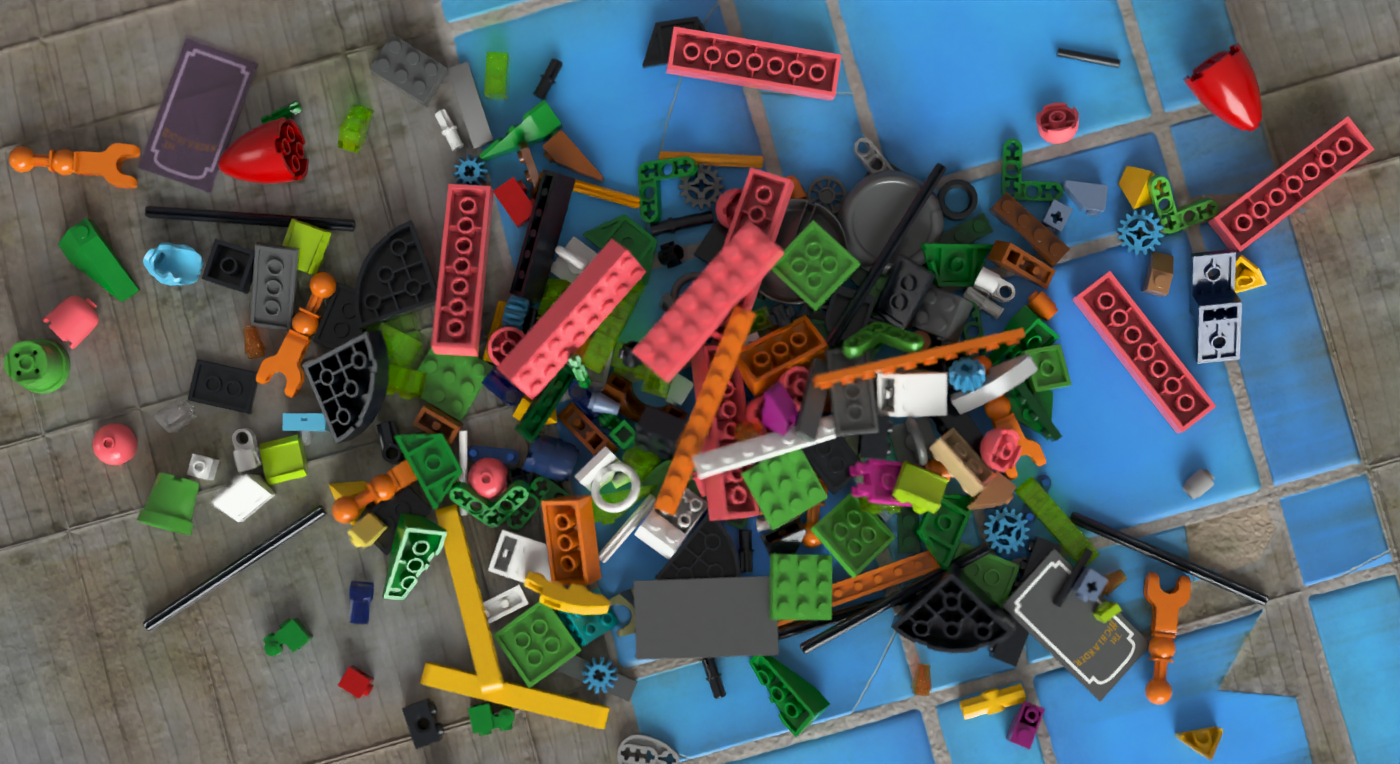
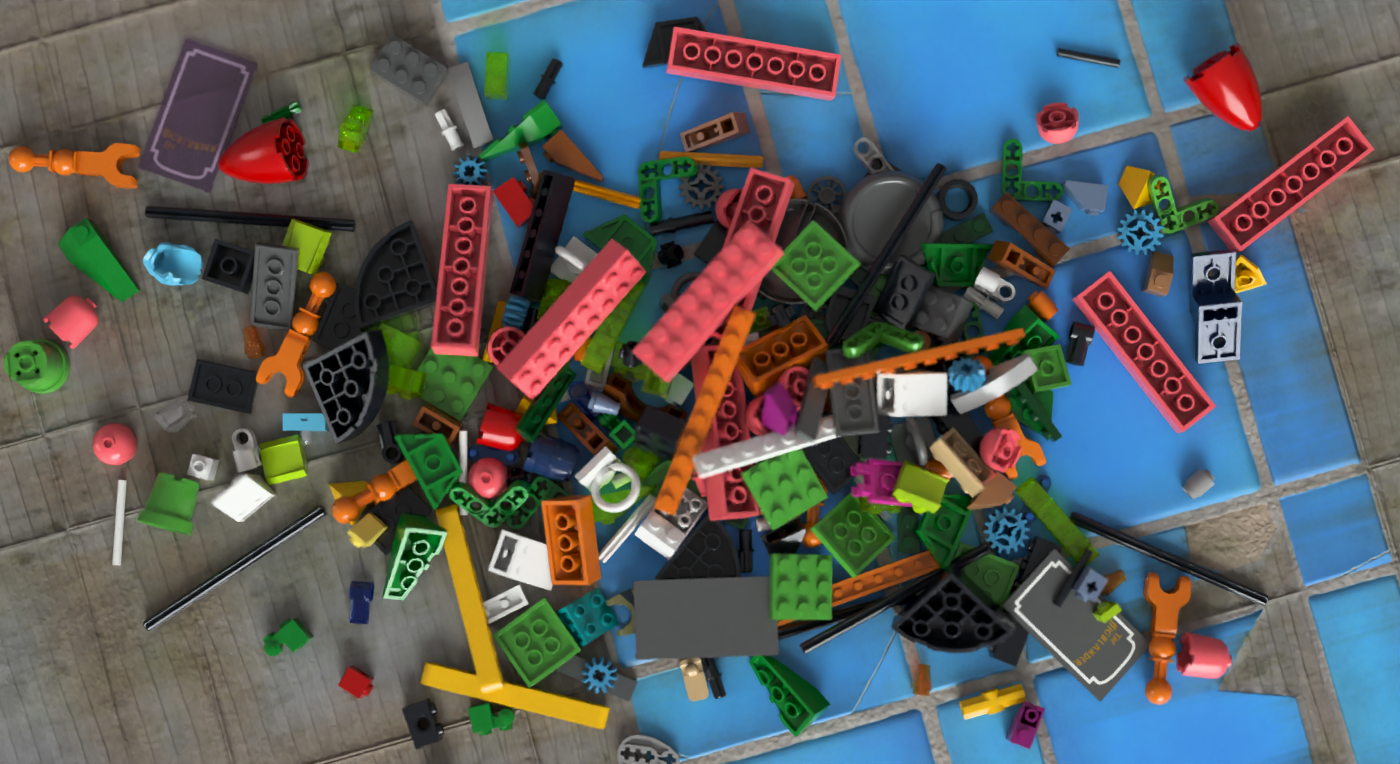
clear blue piece [481,369,522,407] -> none
yellow slope [524,571,611,615] -> none
green axle [568,353,592,389] -> none
clear orange cone [734,422,764,442] -> none
yellow slope [1175,726,1223,761] -> none
none -> white bar [112,480,127,565]
none -> red cylinder [476,402,526,451]
none -> dark orange slope [680,112,750,152]
none -> tan piece [680,658,709,701]
none -> black piece [1065,321,1095,366]
none -> coral cylinder [1176,632,1232,679]

